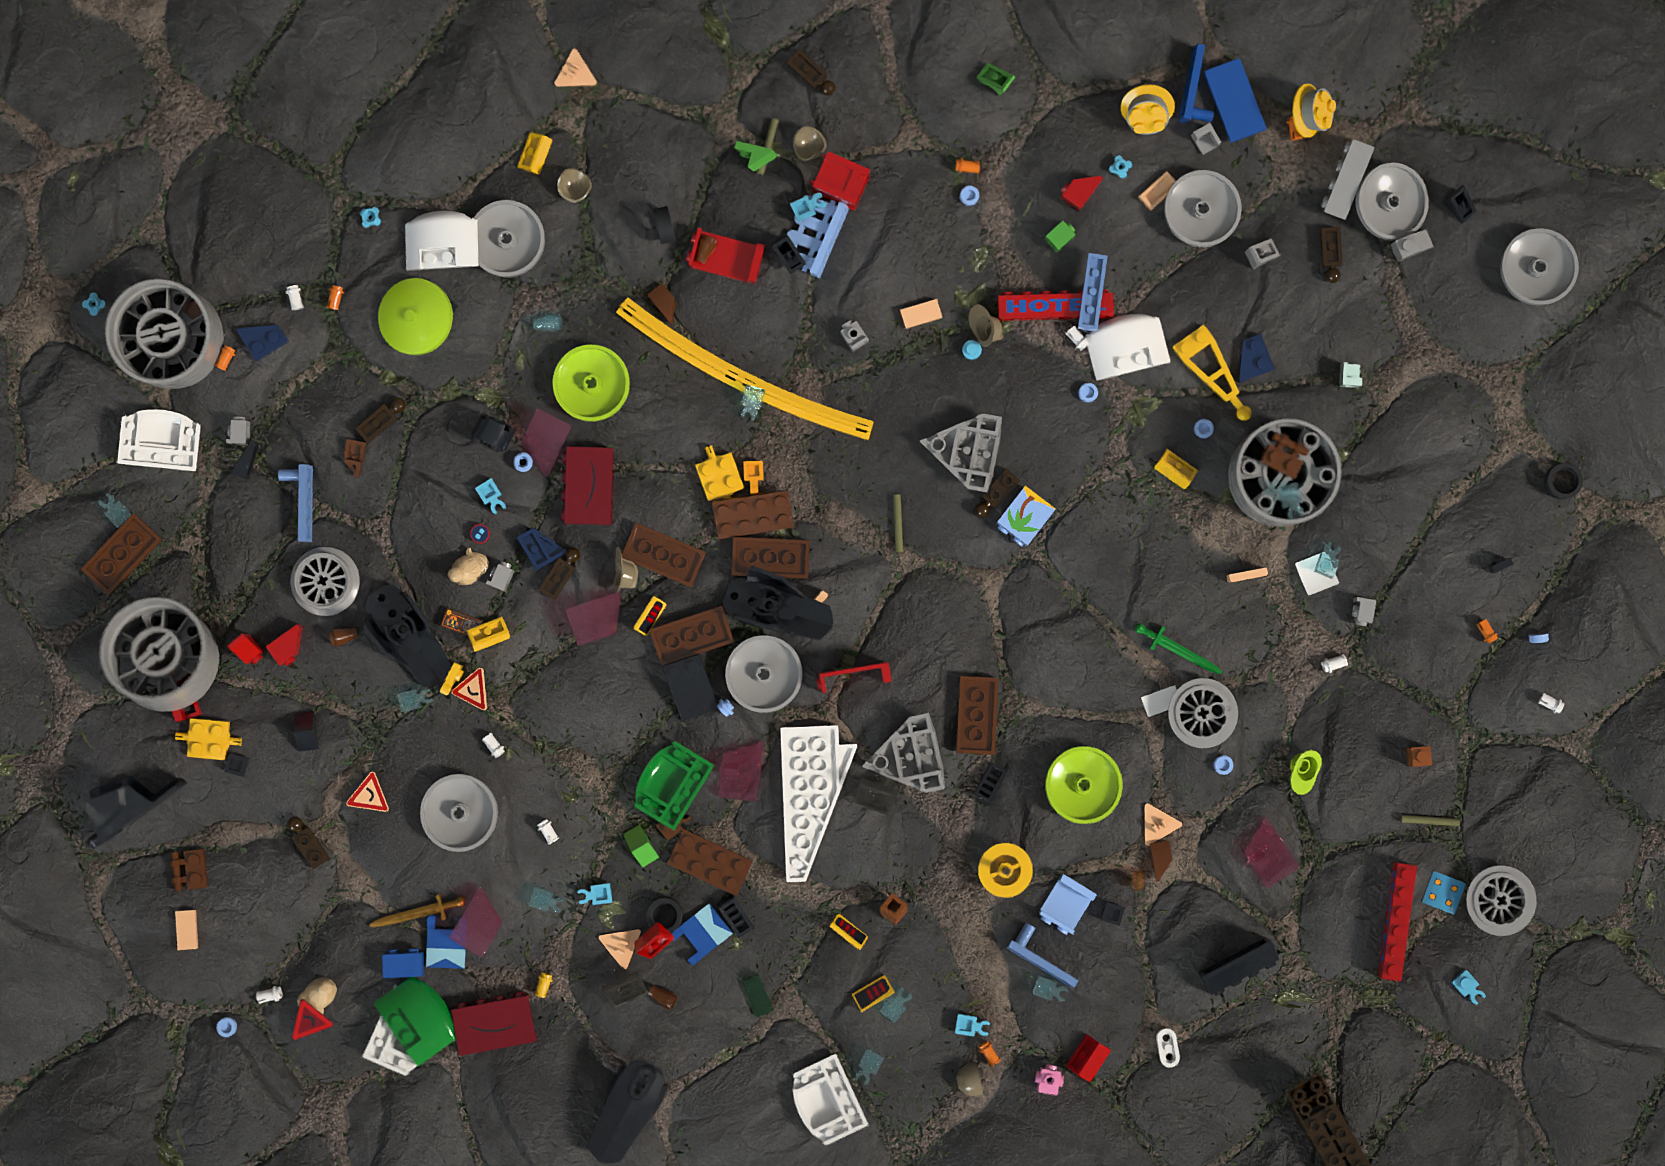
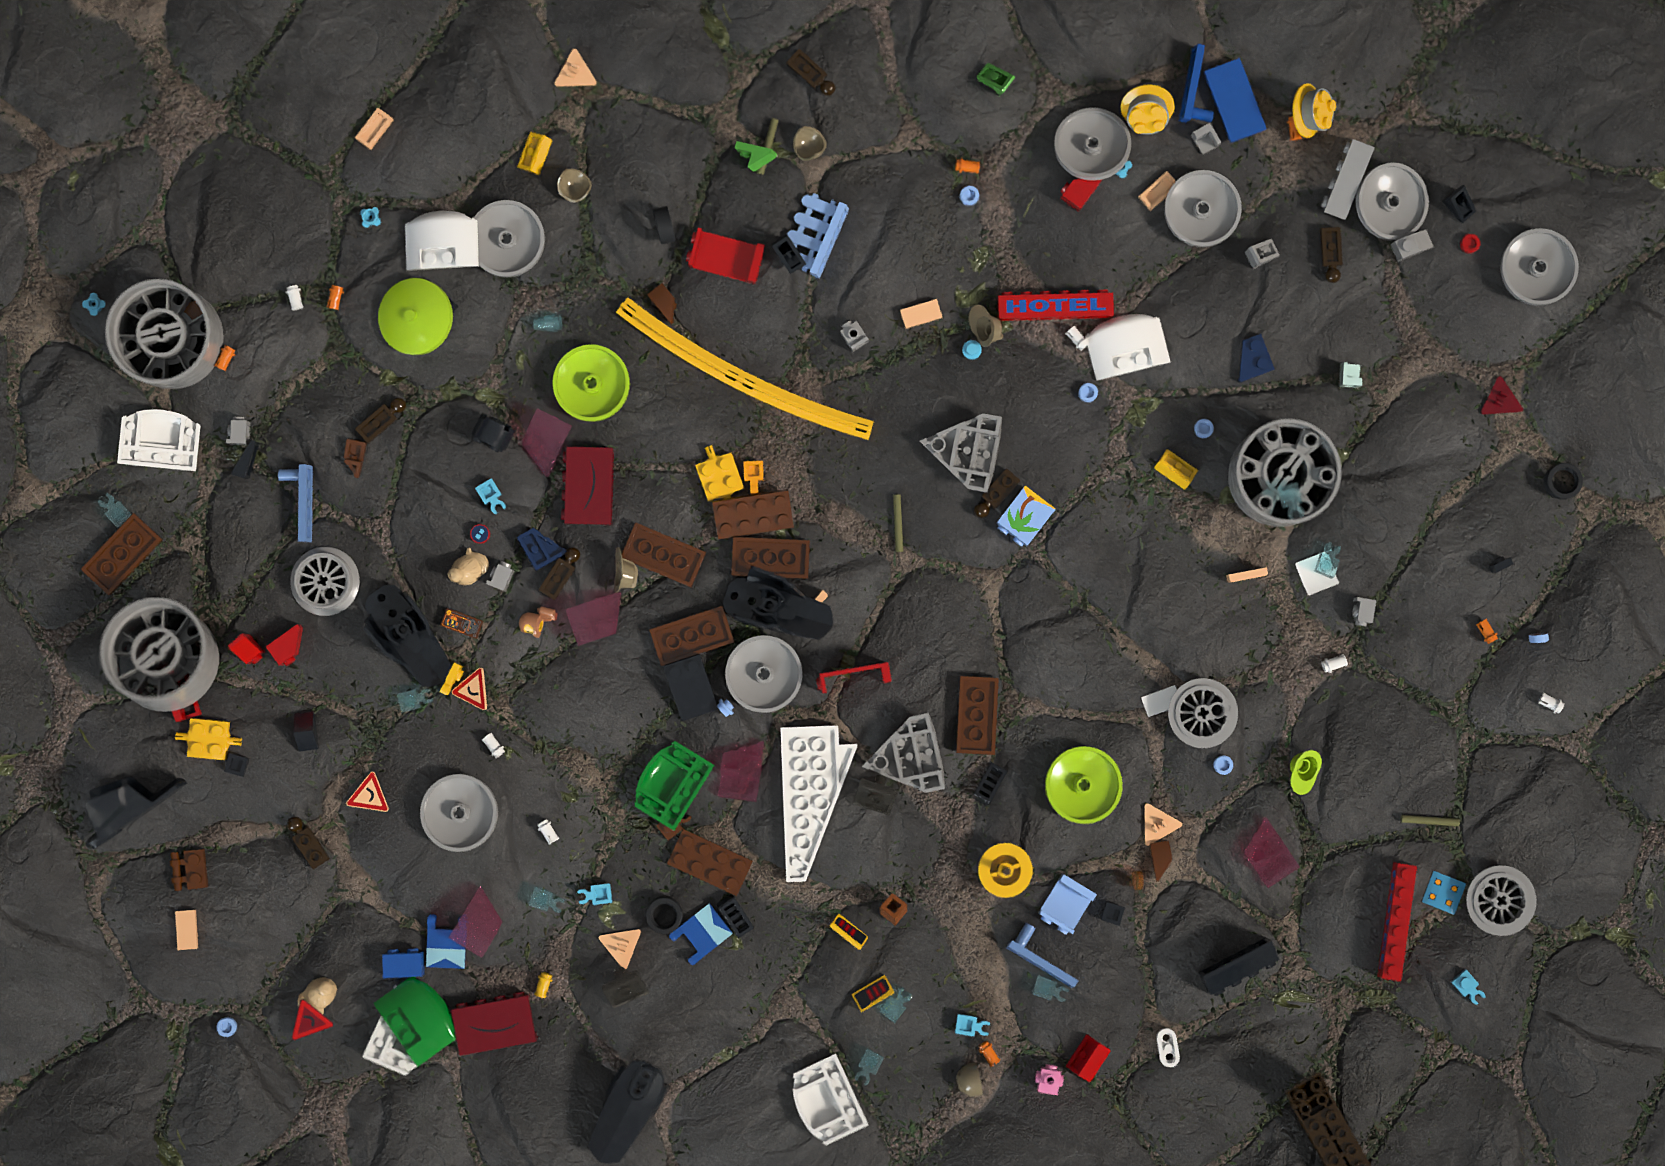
dark blue wing [236,325,289,362] -> none
white pin [256,986,283,1004] -> none
reddish brown cone [328,627,358,647] -> none
pearl gold sword [369,893,466,927] -> none
yellow slope [466,617,510,652] -> none
light blue plate [513,453,533,472] -> none
bright green slope [623,824,659,867] -> none
slope [634,596,666,636] -> none
red slope [634,922,674,959] -> none
reddish brown cone [648,985,678,1010] -> none
reddish brown cone [695,234,717,264] -> none
clear light blue plate [741,385,765,421] -> none
clear green slope [741,974,774,1017] -> none
medium azure plate [790,193,827,222] -> none
red container [811,151,870,211] -> none
bright green brick [1045,221,1076,253] -> none
medium blue piece [1078,253,1108,332] -> none
green sword [1135,623,1222,674] -> none
yellow plate [1172,325,1252,421] -> none
reddish brown plate [1259,432,1309,479] -> none
dark orange brick [1406,746,1432,767] -> none
none -> light nougat tile [355,107,394,150]
none -> nougat piece [519,607,557,638]
none -> light grey dish [1054,108,1131,180]
none -> red tile [1460,234,1480,254]
none -> dark red piece [1481,376,1523,415]

